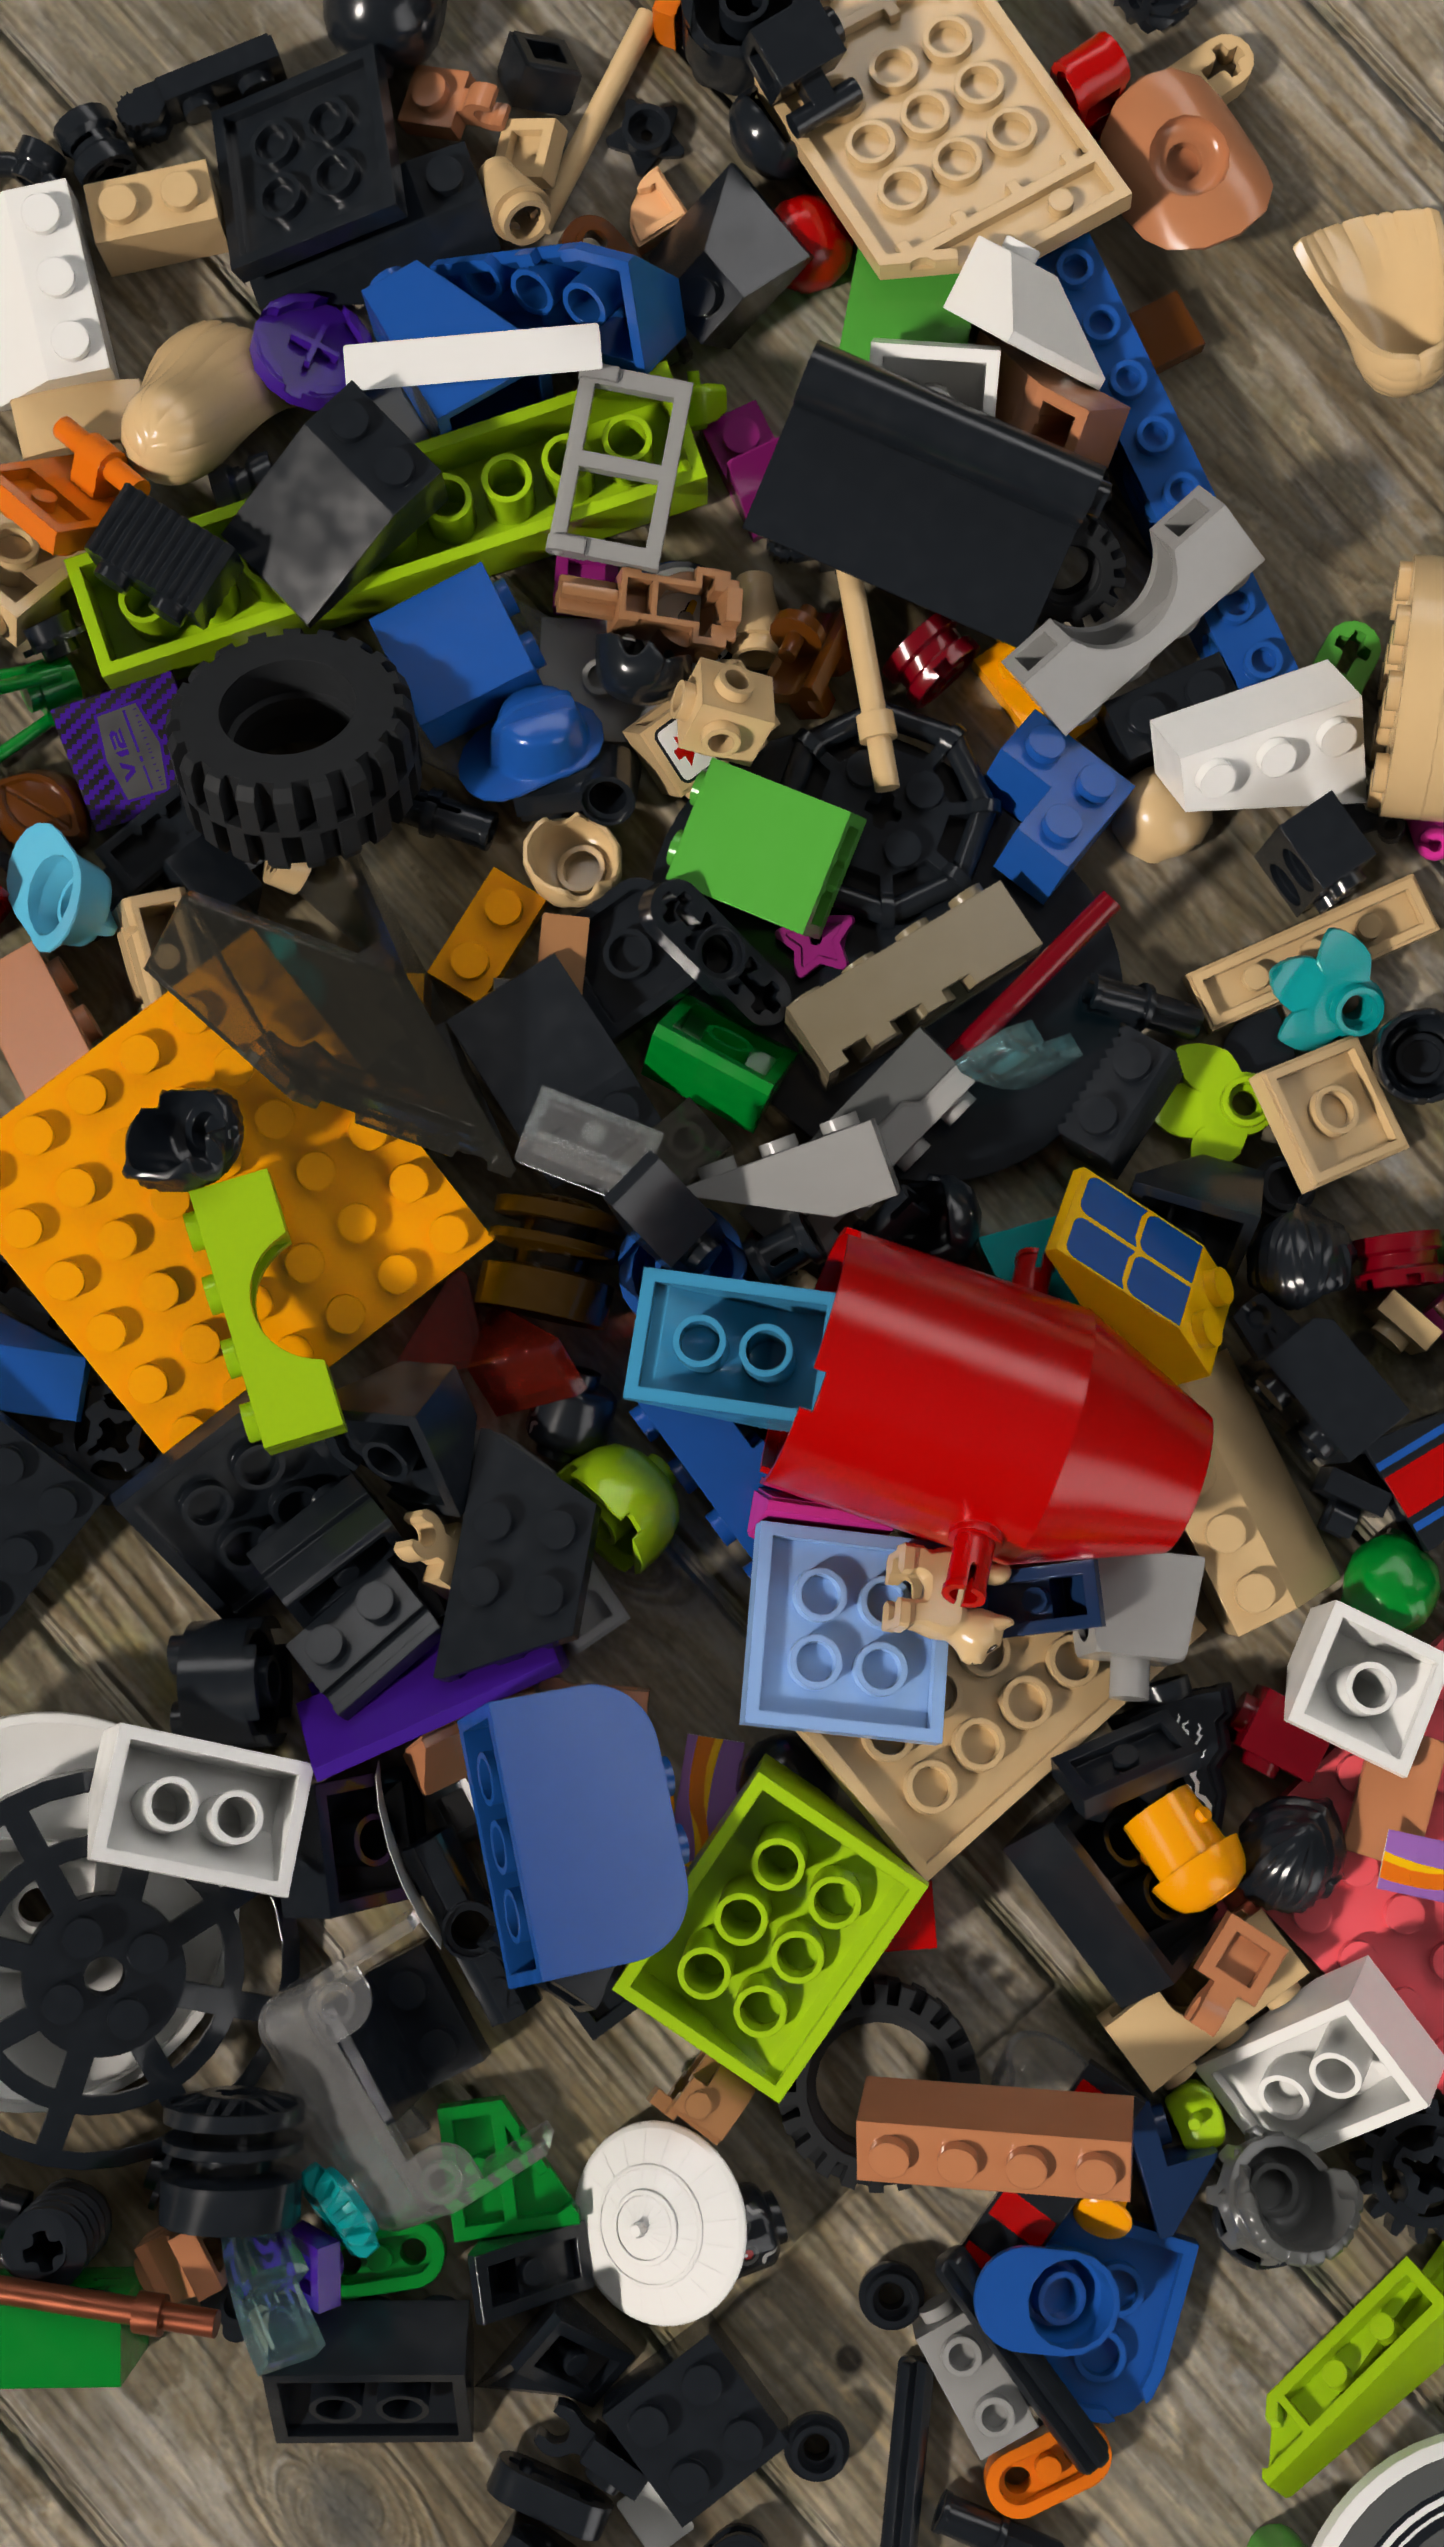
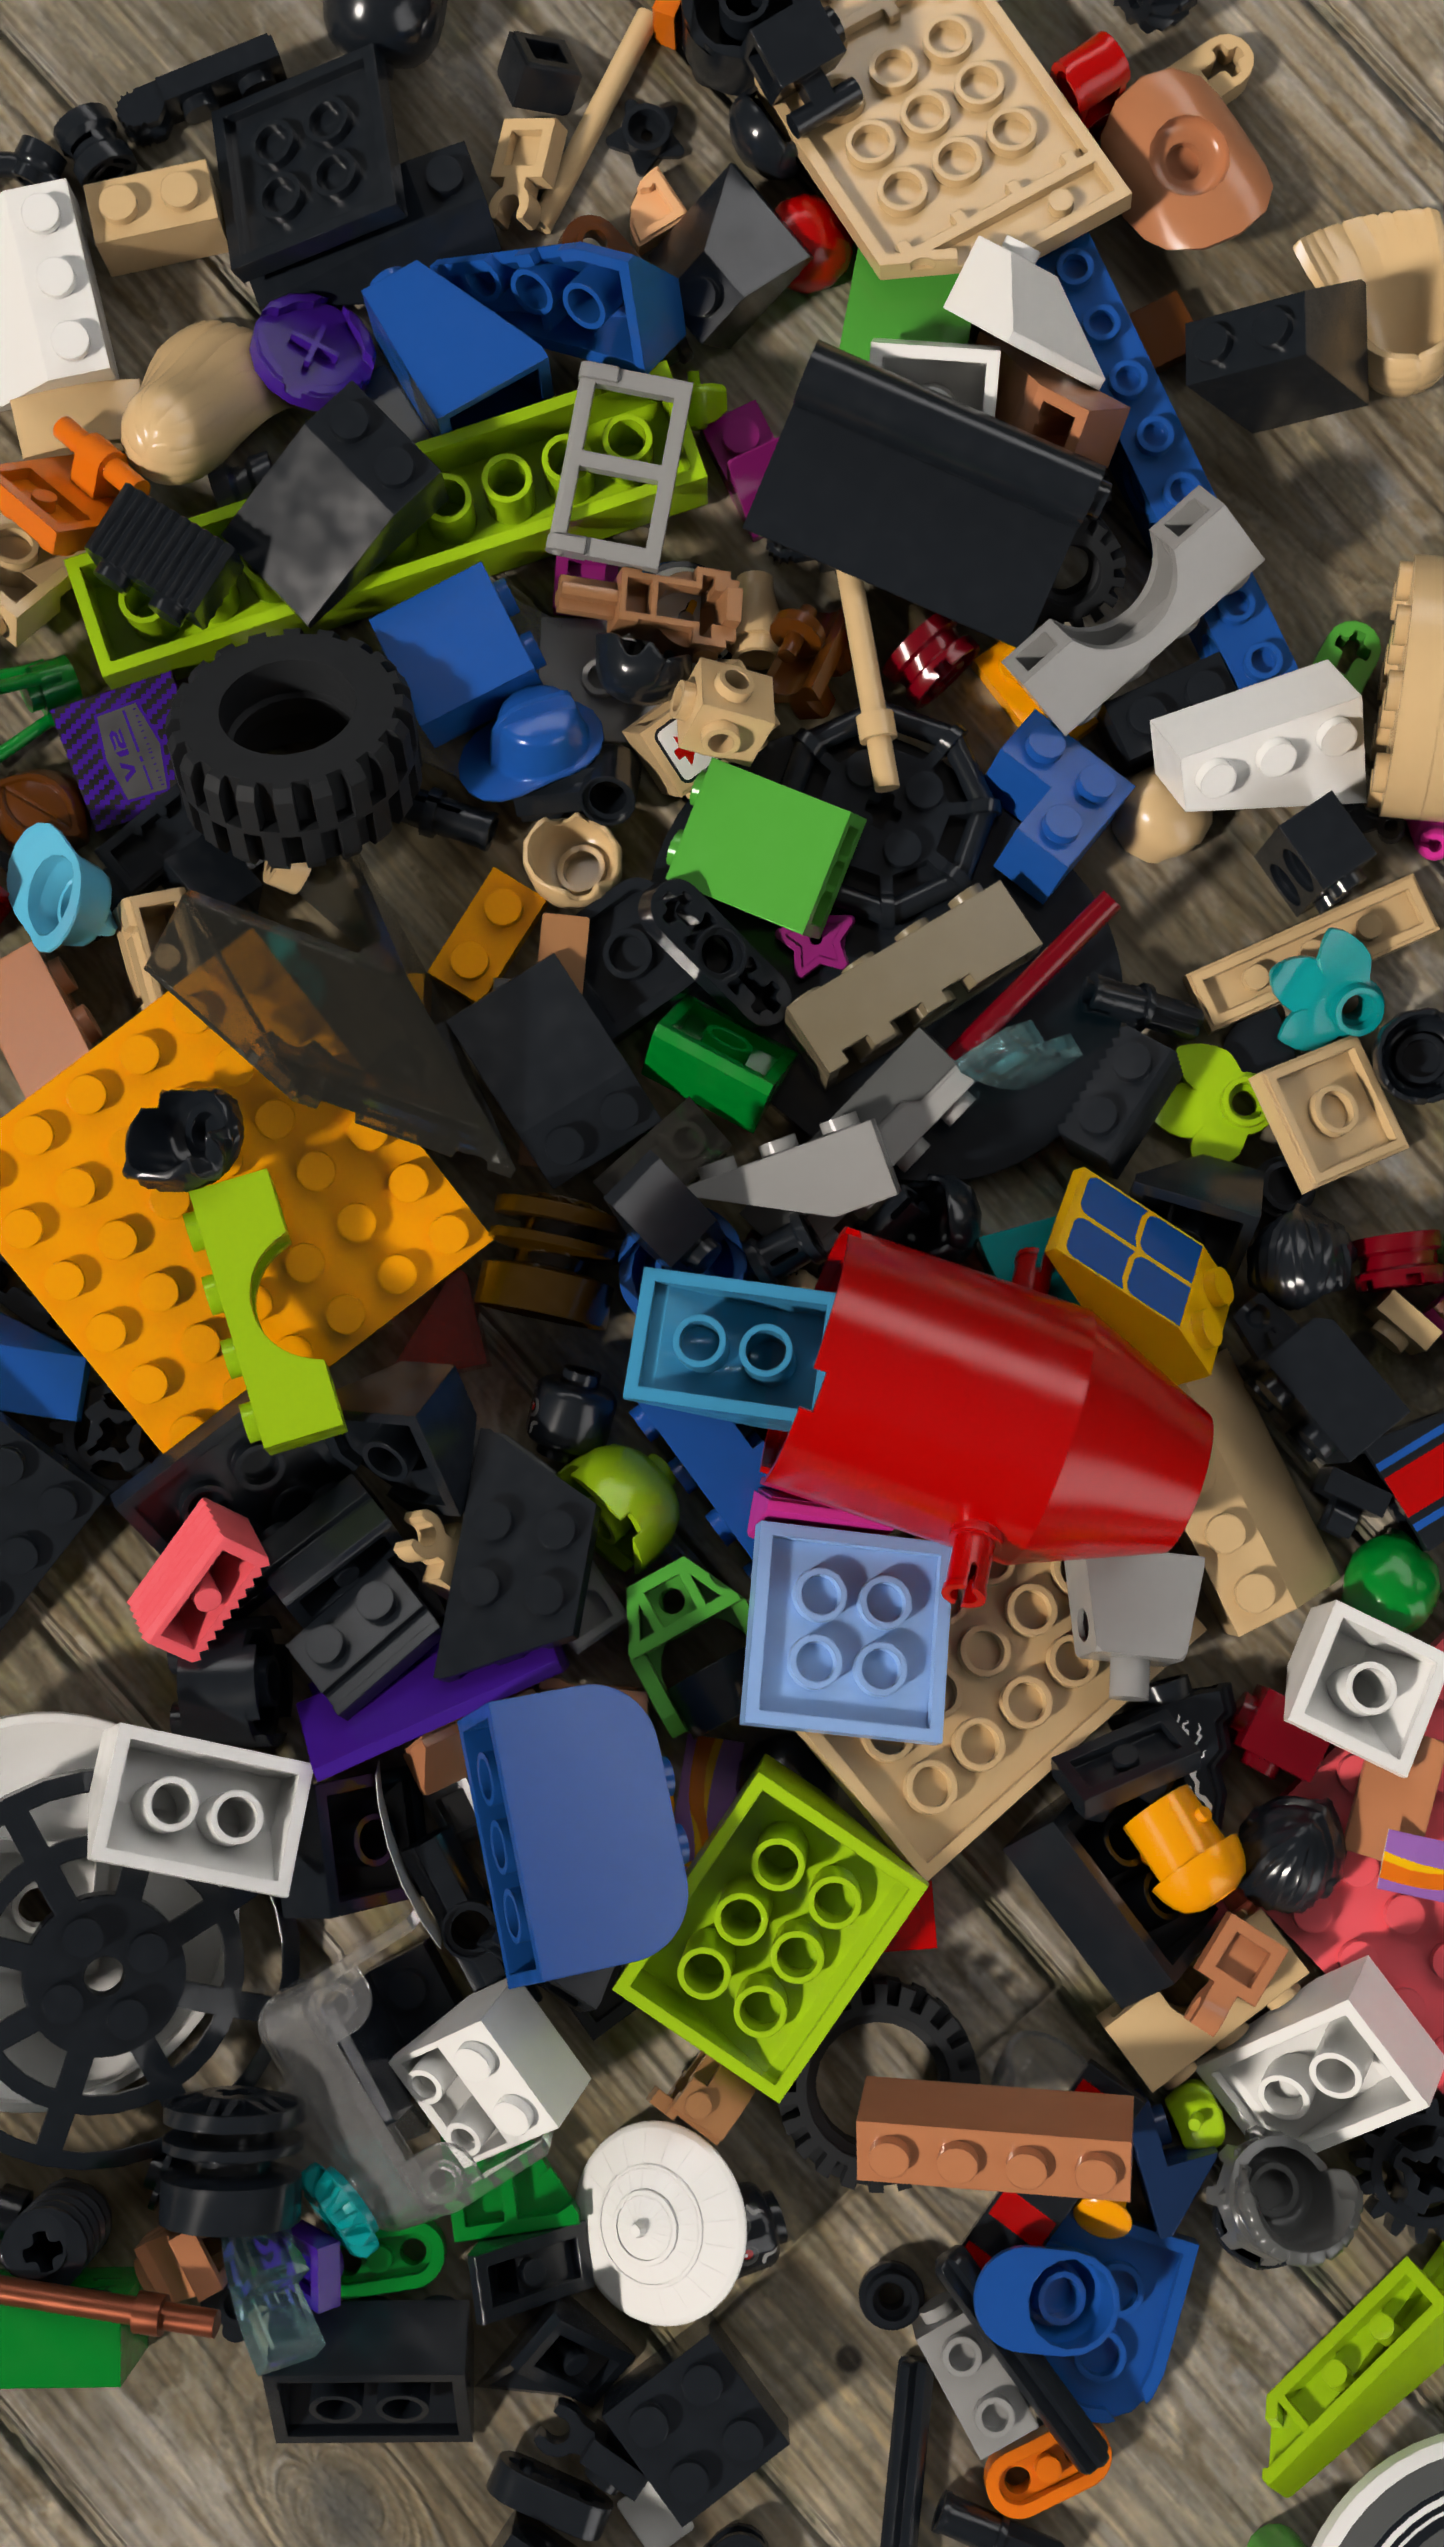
black plate [23,609,86,663] -> none
white sticker [343,323,603,390] -> none
nougat plate [397,65,511,142] -> none
clear red slope [467,1305,587,1417] -> none
tan cone [478,156,551,246] -> none
clear slope [515,1085,664,1196] -> none
black plate [784,2411,850,2482] -> none
tan animal [881,1542,1014,1665] -> none
dark blue slope [972,1559,1106,1639] -> none
none -> coral brick [126,1498,270,1663]
none -> white slope [388,1978,592,2167]
none -> bright green piece [626,1556,749,1739]
none -> black slope [1185,279,1369,434]

